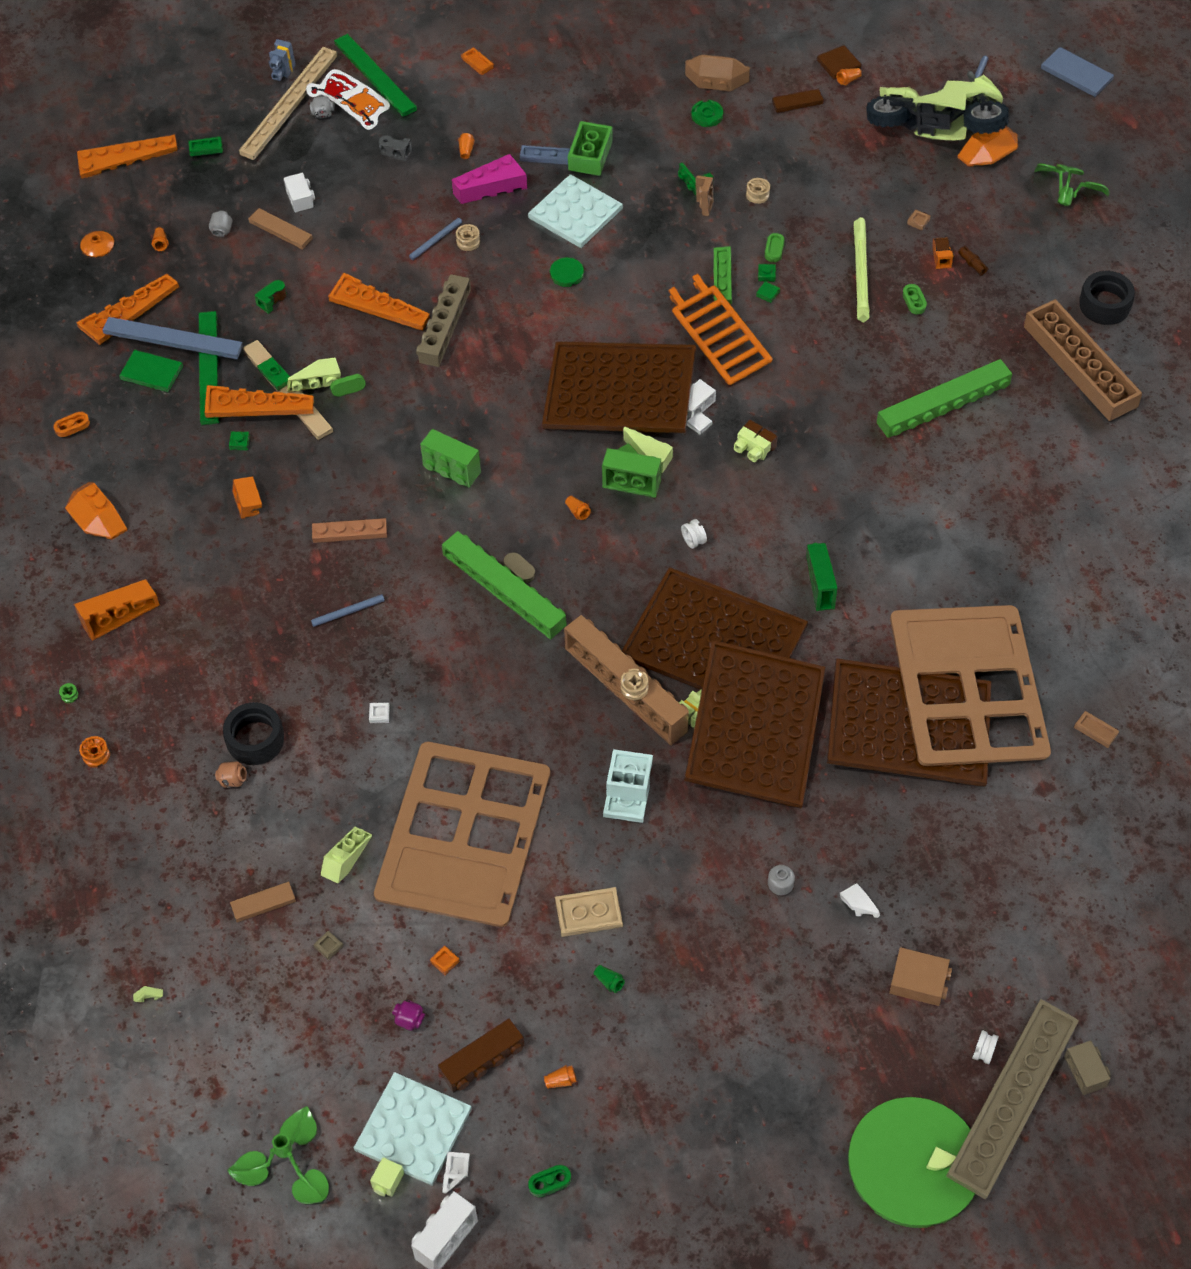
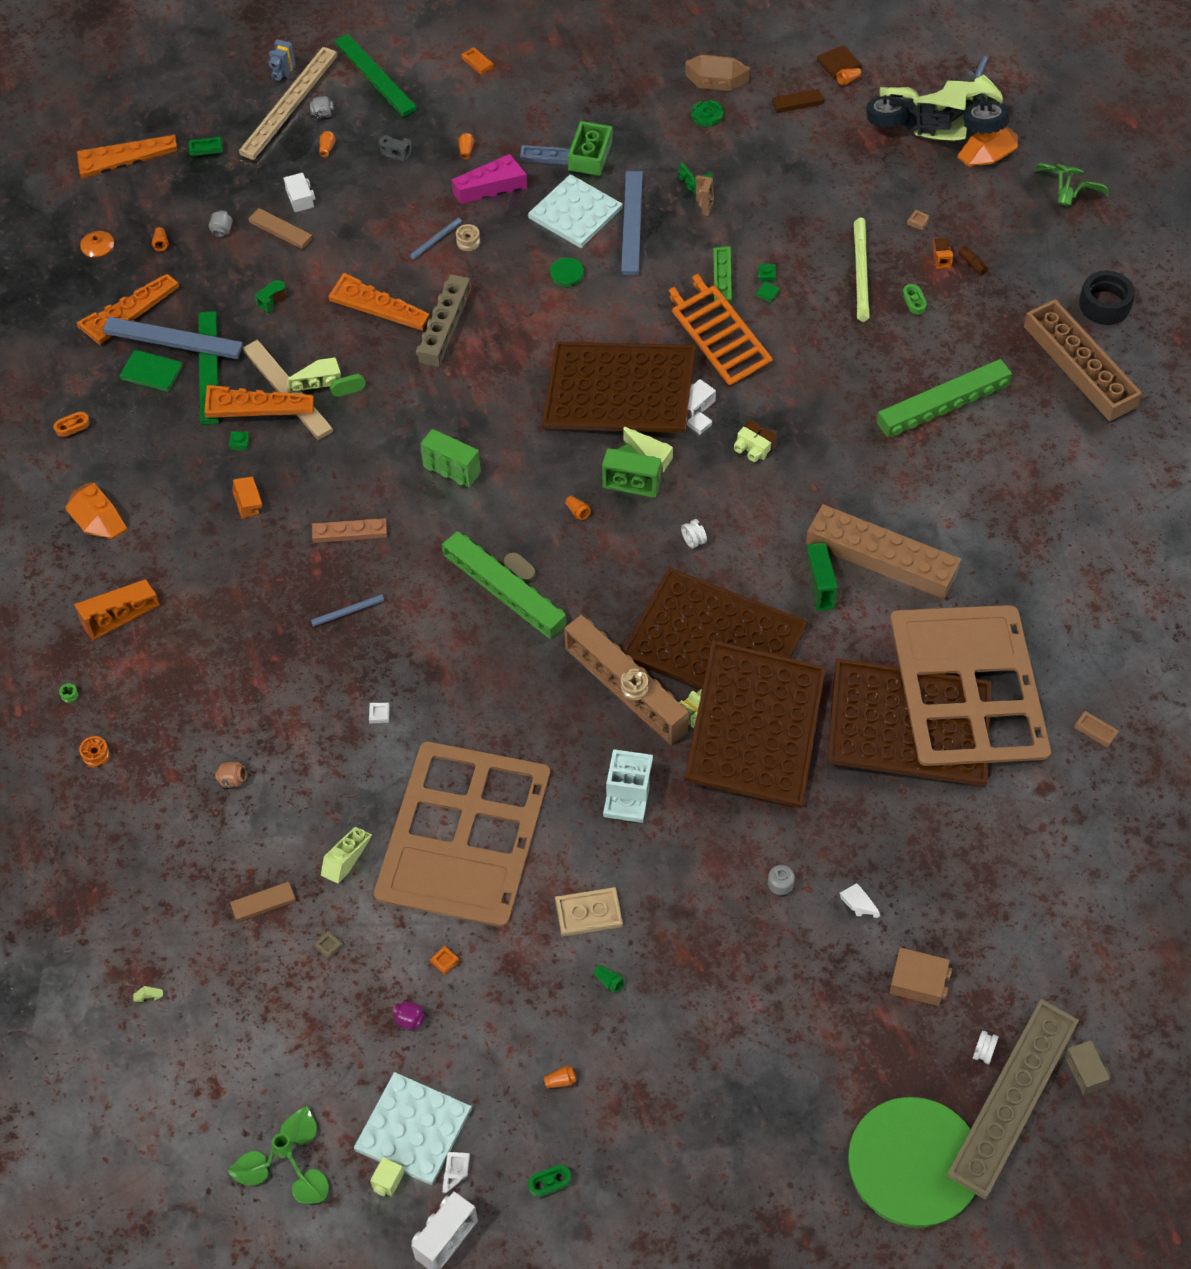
black tyre [223,702,284,765] -> none
green plate [257,357,290,391] -> none
sticker [306,69,390,130] -> none
reddish brown brick [438,1018,525,1093] -> none
tan wheel [746,178,770,204] -> none
bright green tile [765,233,785,262] -> none
yellowish green tile [927,1147,956,1171] -> none
sand blue tile [1041,47,1114,97] -> none
none -> orange cone [319,131,336,157]
none -> sand blue tile [621,171,643,276]
none -> medium nougat brick [806,504,961,599]

